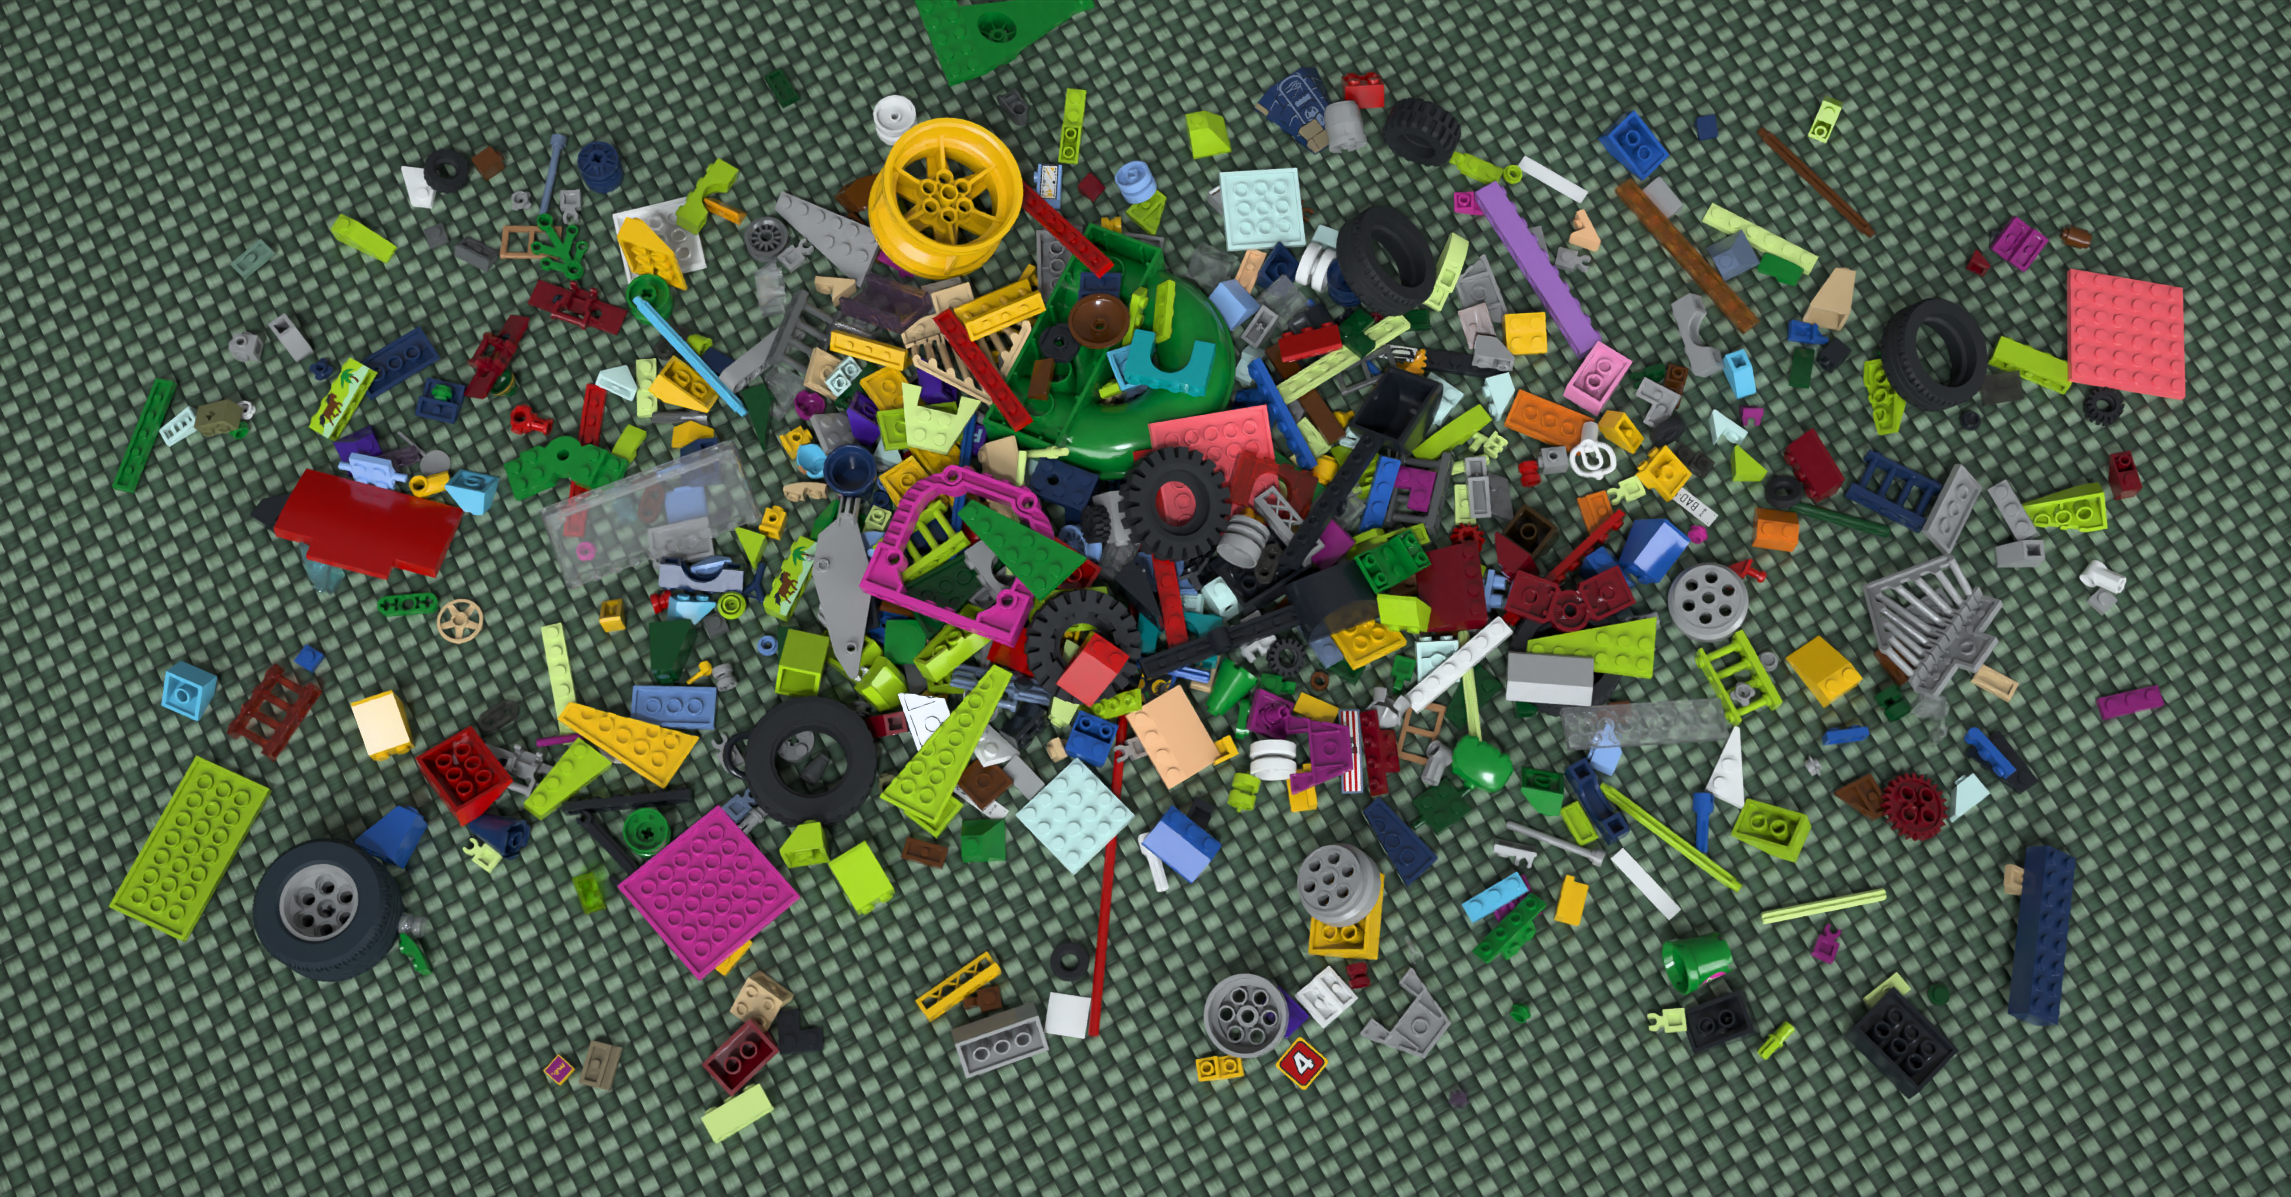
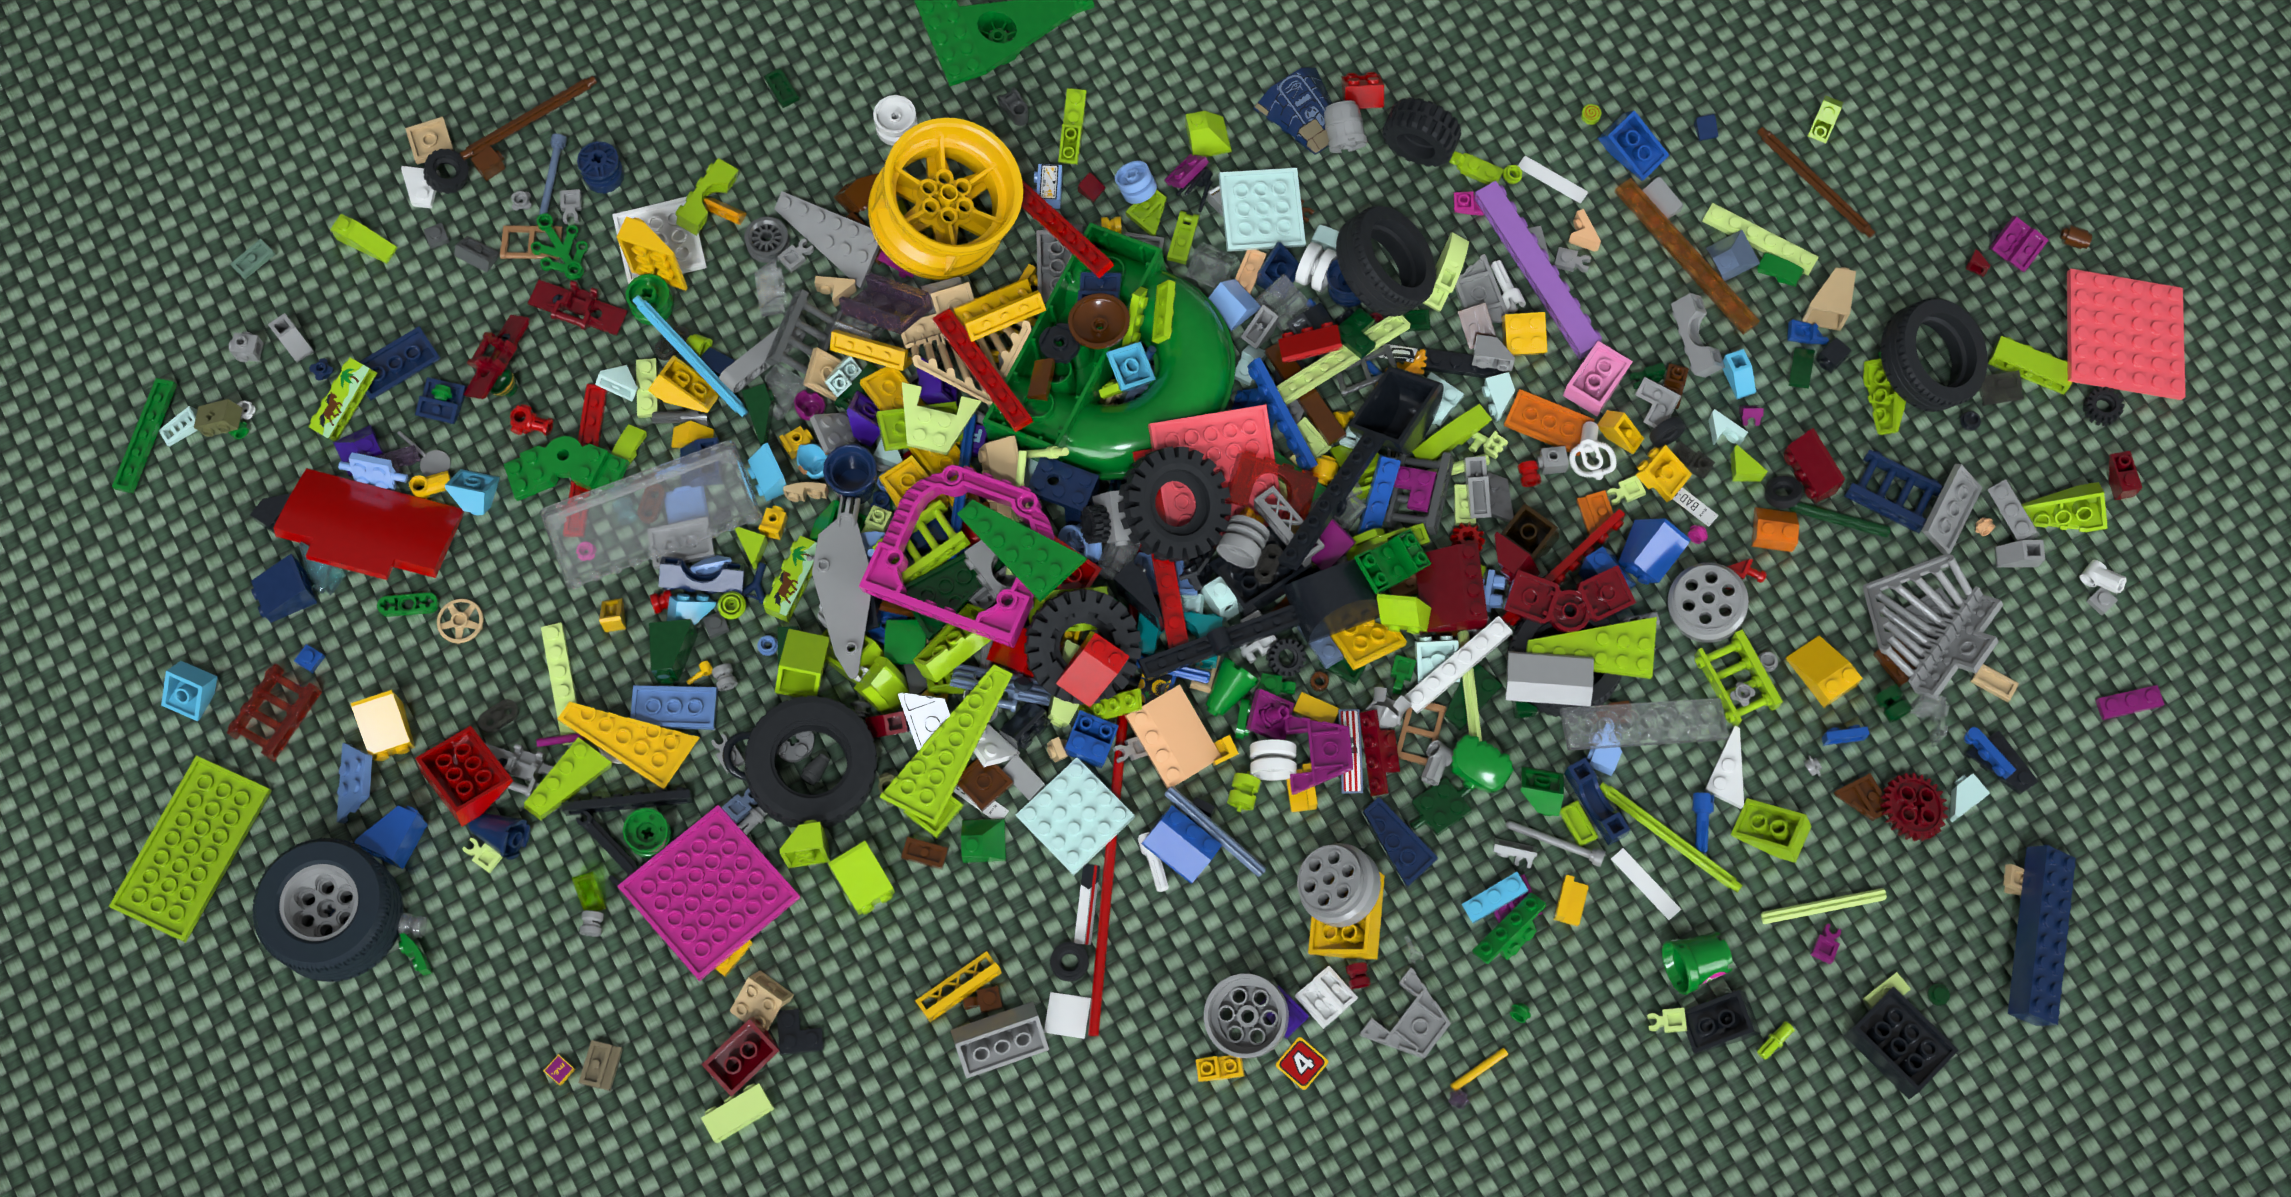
teal arch [1124,329,1216,397] -> none
none -> dark blue slope [251,554,318,623]
none -> medium blue wing [337,743,372,823]
none -> tan plate [405,117,454,165]
none -> reddish brown piece [460,76,597,160]
none -> light grey wheel [579,911,604,937]
none -> medium azure slope [747,443,786,502]
none -> sticker [1074,864,1100,945]
none -> magenta plate [1164,154,1209,188]
none -> sand blue axle [1164,786,1266,877]
none -> lime plate [1167,211,1200,265]
none -> black plant [1176,167,1213,212]
none -> yellow bar [1450,1048,1508,1092]
none -> white piece [1491,260,1526,313]
none -> lime tile [1581,104,1601,125]
none -> light nougat plate [1975,517,1995,536]

